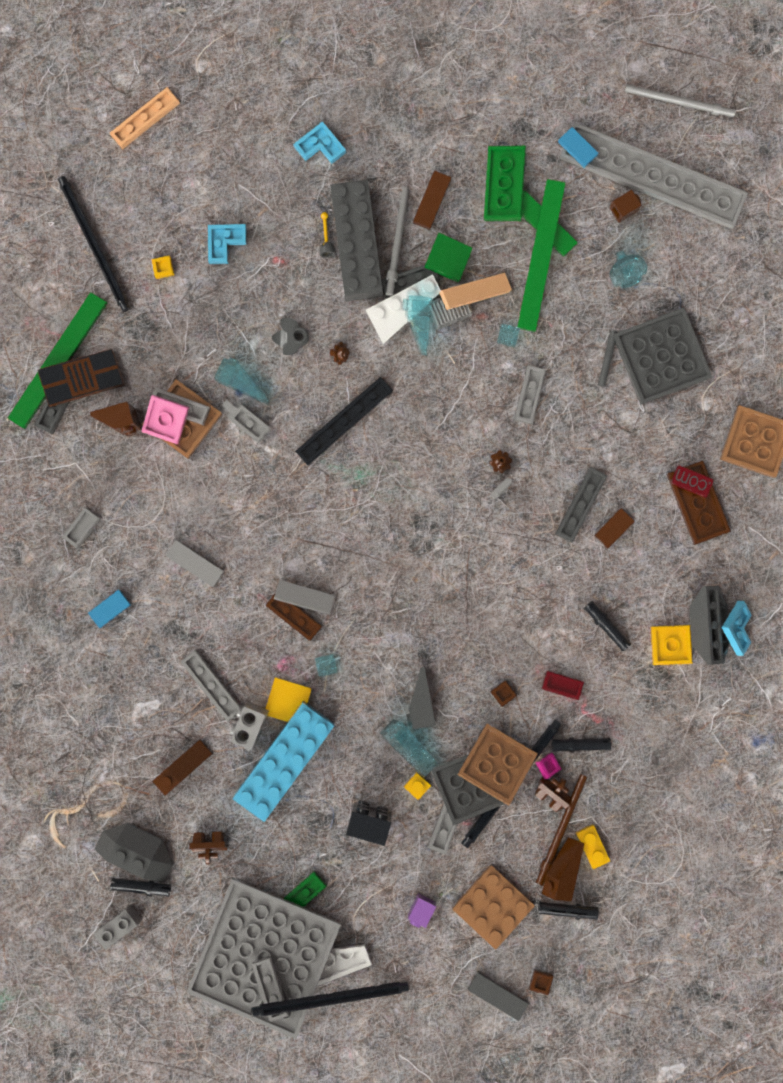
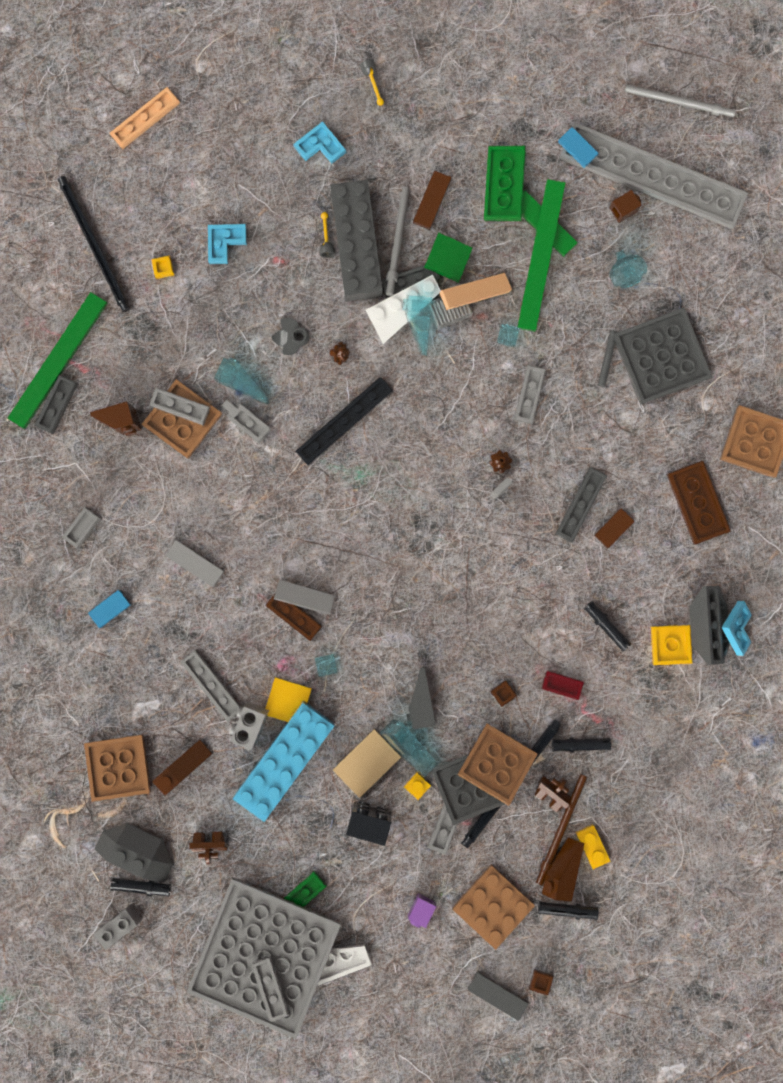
black tile [37,349,124,407] -> none
bright pink tile [141,395,190,444] -> none
black piece [251,982,409,1017] -> none
dark pink tile [535,752,562,779] -> none
dark red tile [670,465,714,498] -> none
none -> medium nougat plate [84,734,151,802]
none -> tan tile [333,729,401,798]
none -> hinge [360,59,384,106]

